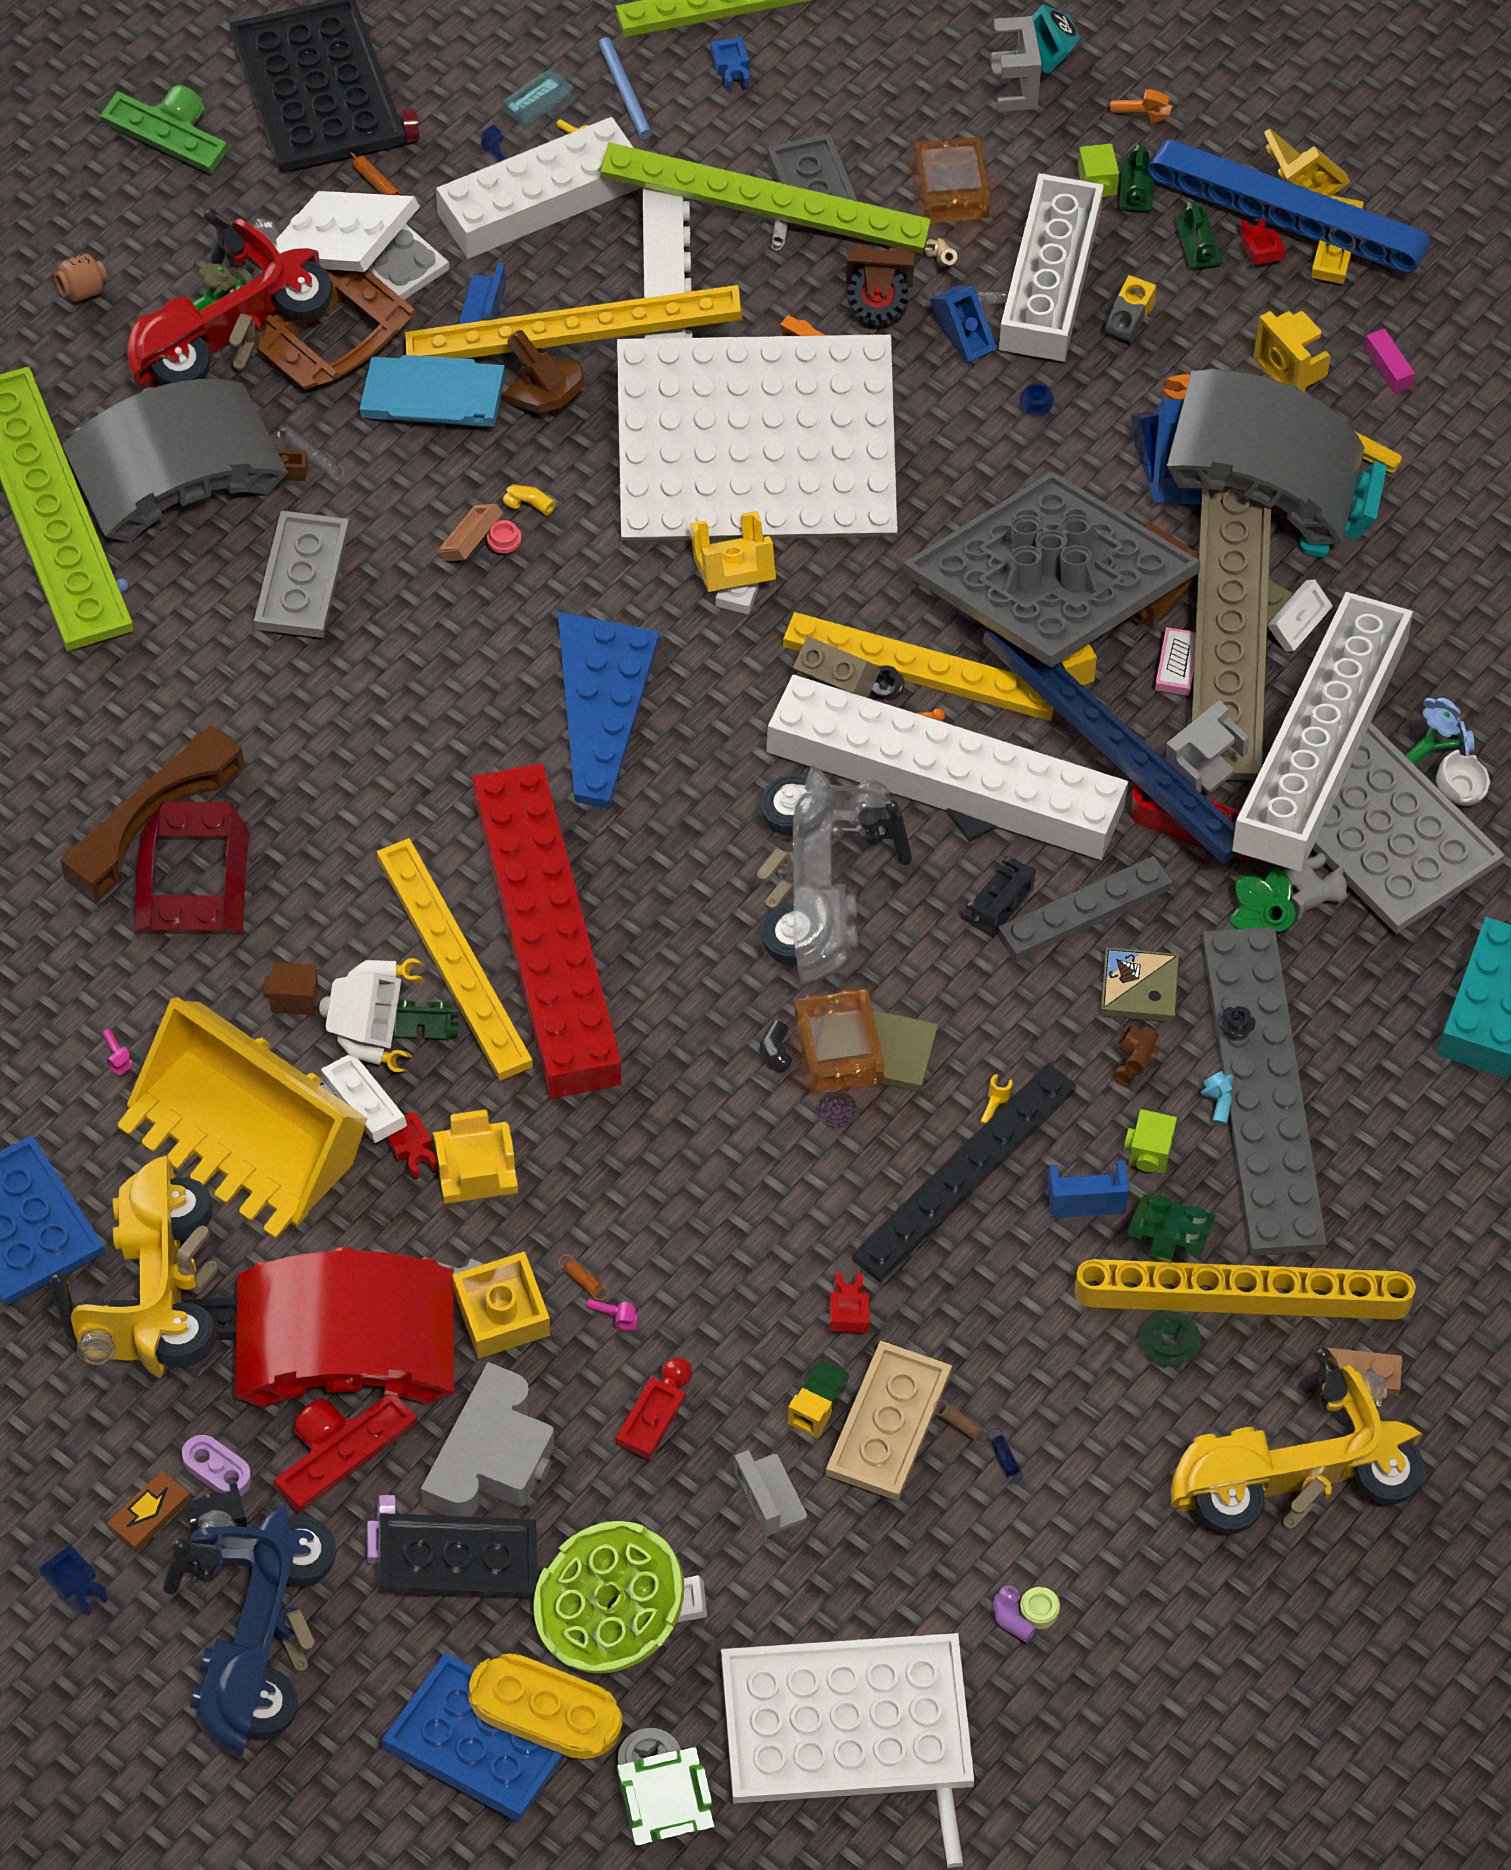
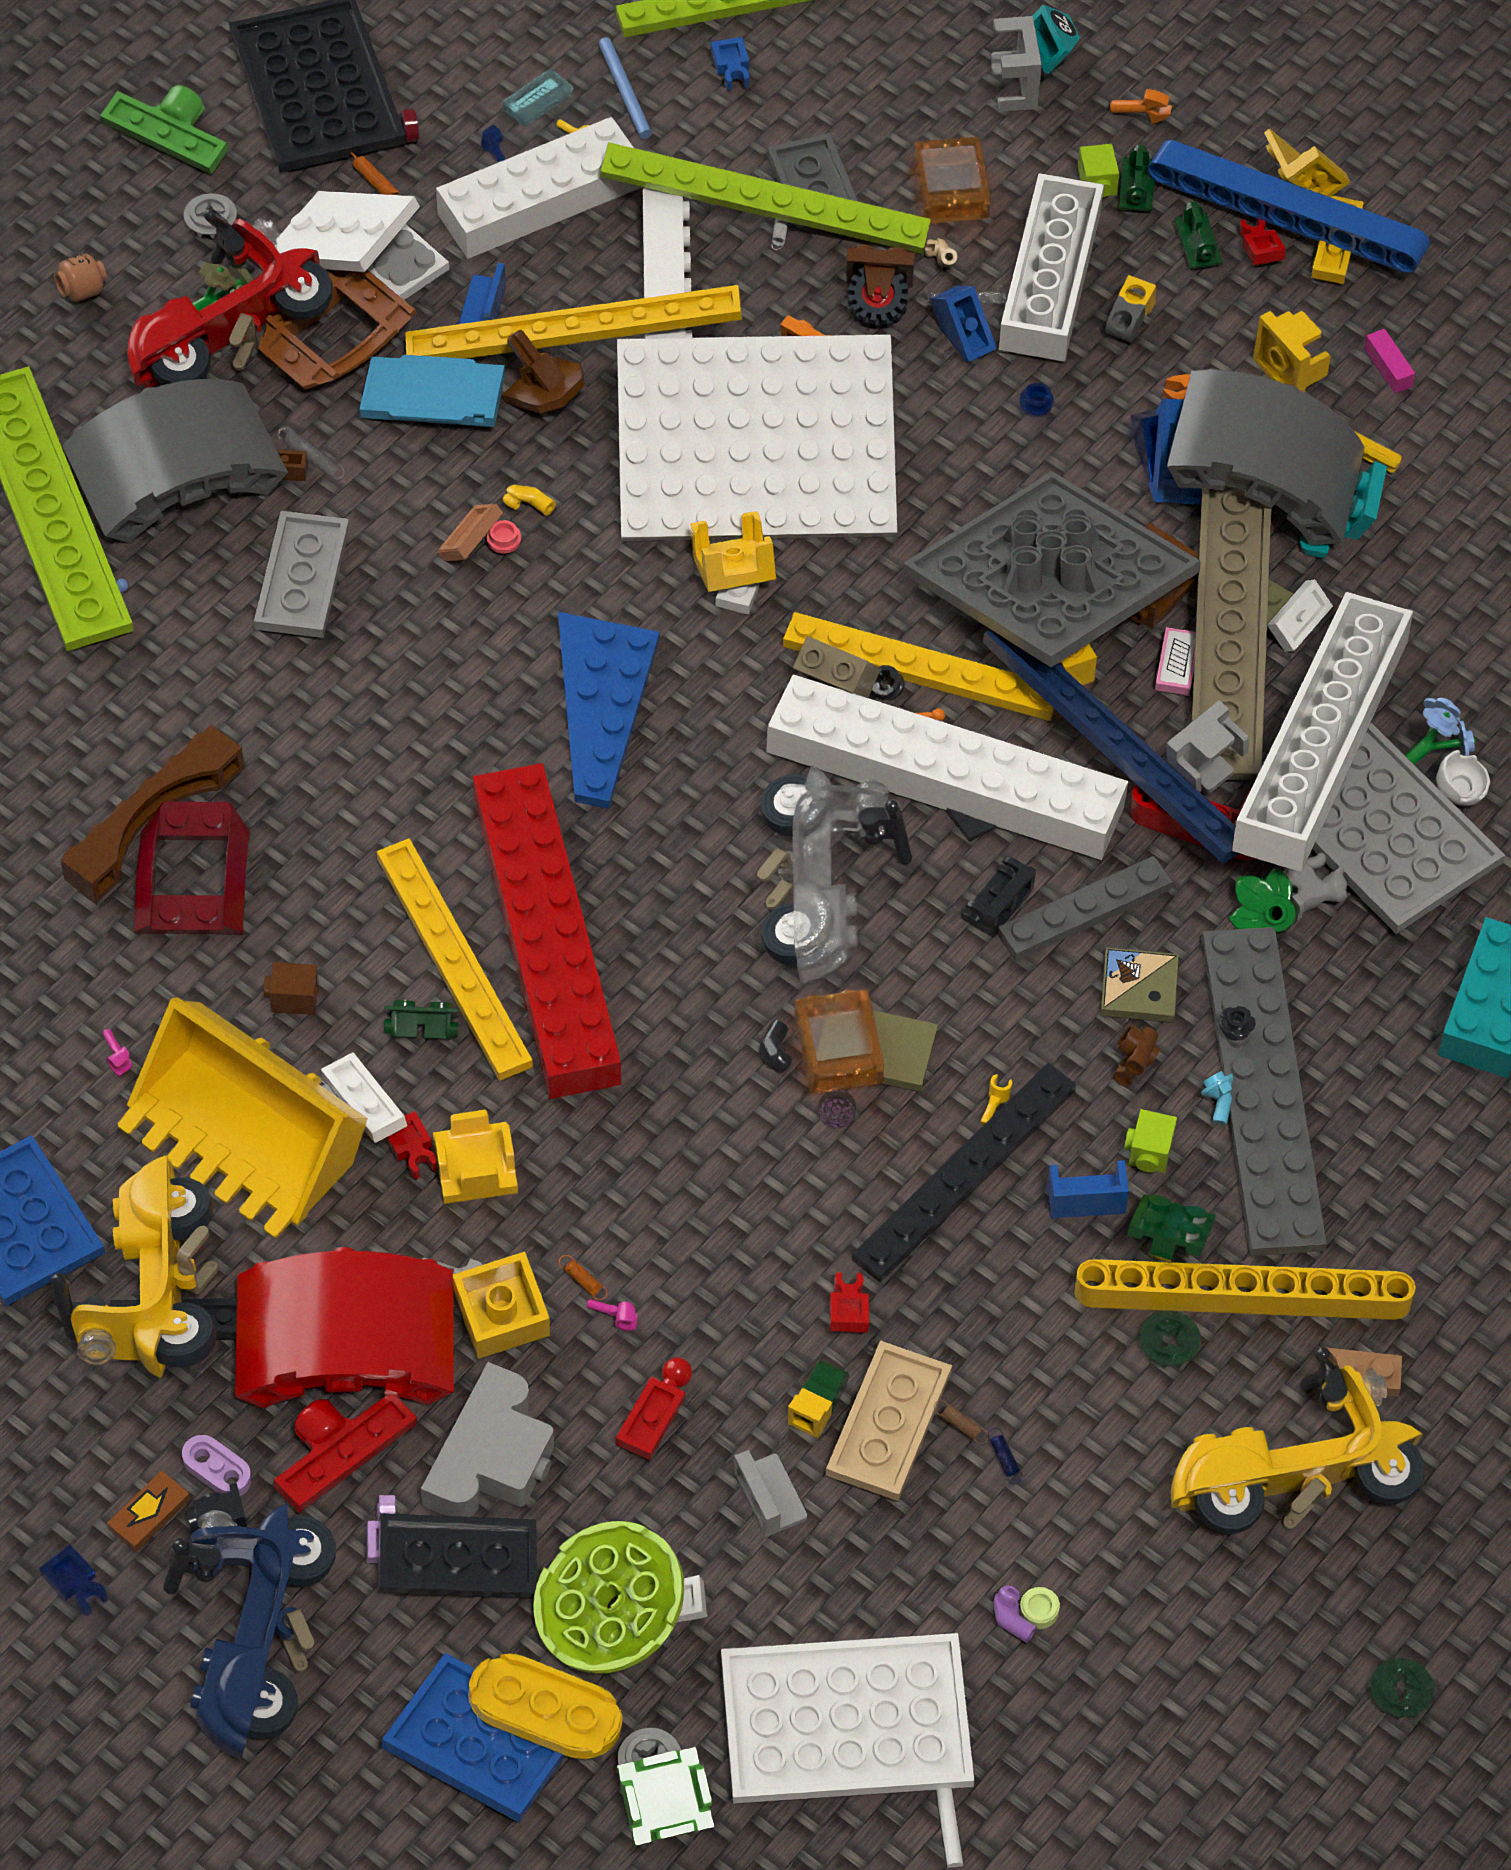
white torso [319,958,425,1073] -> none
none -> light grey gear [184,193,237,239]
none -> clear green gear [1370,1658,1434,1720]

